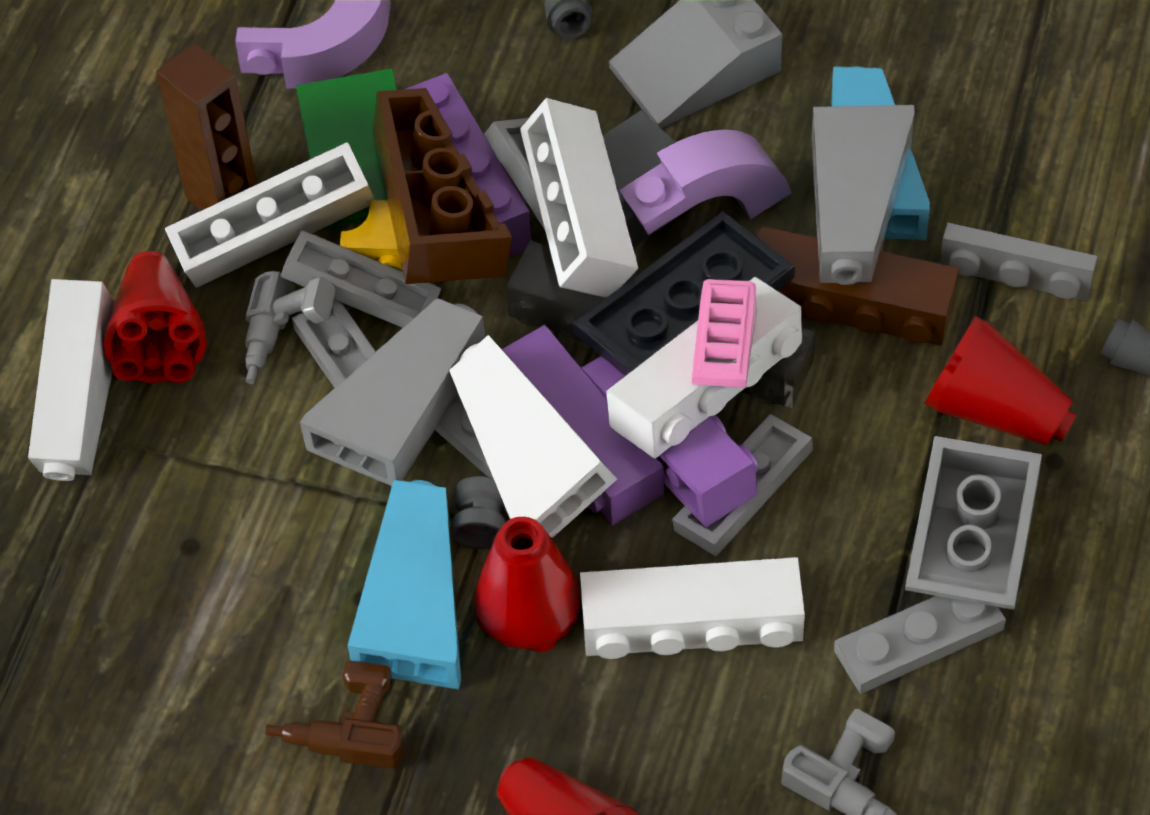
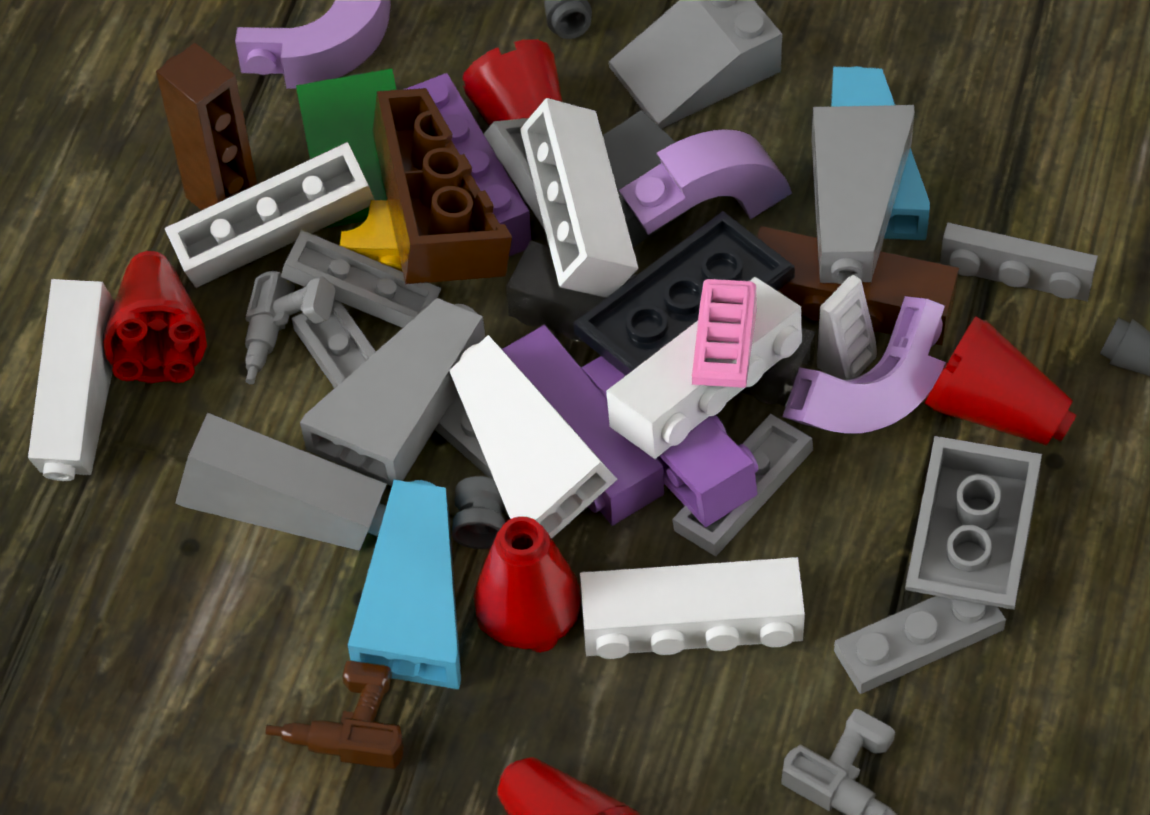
none -> light grey slope [175,413,387,551]
none -> red cone [462,39,562,126]
none -> lavender arch [782,296,946,433]
none -> white slope [817,275,877,380]

